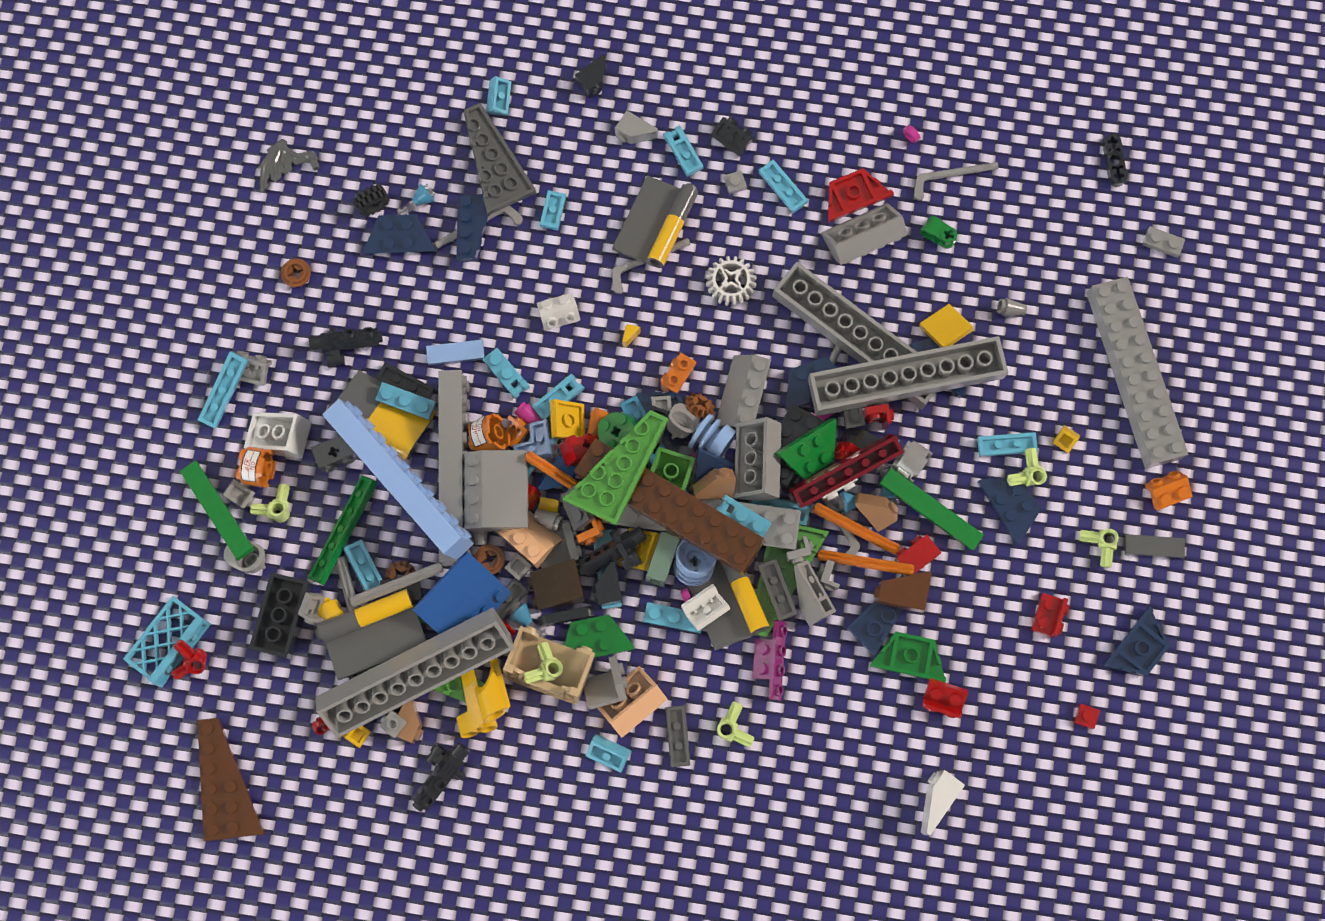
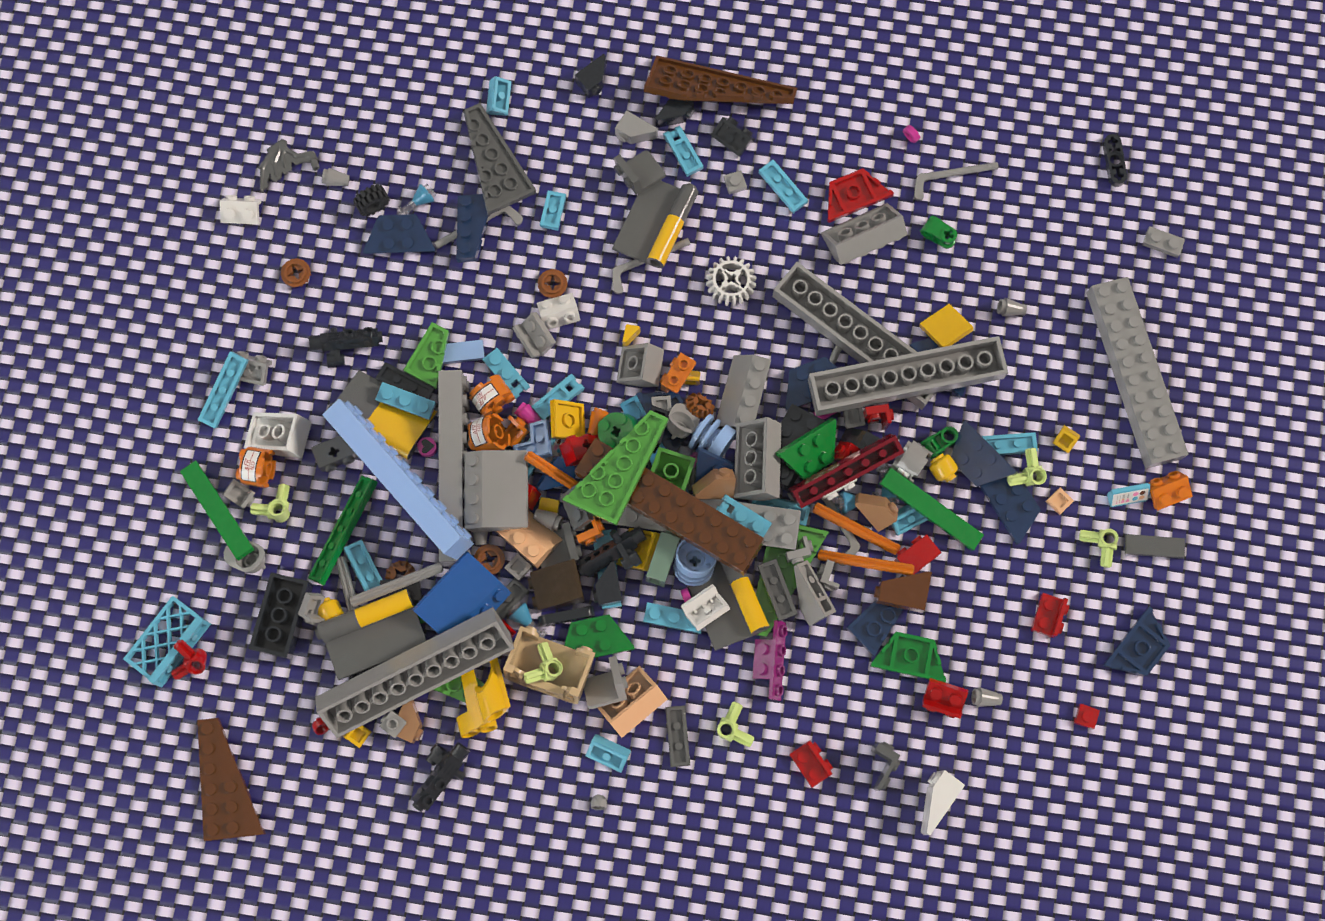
none -> white bracket [220,195,261,224]
none -> light grey cone [322,168,350,186]
none -> bright green wing [403,322,449,389]
none -> dark pink tile [417,437,437,457]
none -> orange brick [469,374,515,417]
none -> light grey bracket [513,312,556,358]
none -> dark orange gear [538,269,568,298]
none -> light grey hinge [591,794,607,810]
none -> dark grey bracket [614,150,666,195]
none -> light grey slope [616,343,664,387]
none -> reddish brown wing [644,55,797,104]
none -> black slope [655,99,695,128]
none -> yellow slope [684,371,700,385]
none -> red bracket [789,740,833,788]
none -> dark grey bracket [871,742,901,791]
none -> medium azure slope [891,505,928,536]
none -> green piece [920,427,958,460]
none -> yellow head [929,453,958,482]
none -> dark blue wing [951,420,1018,487]
none -> light grey cone [971,687,1003,707]
none -> light nougat tile [1045,487,1074,515]
none -> slope [1107,483,1150,507]

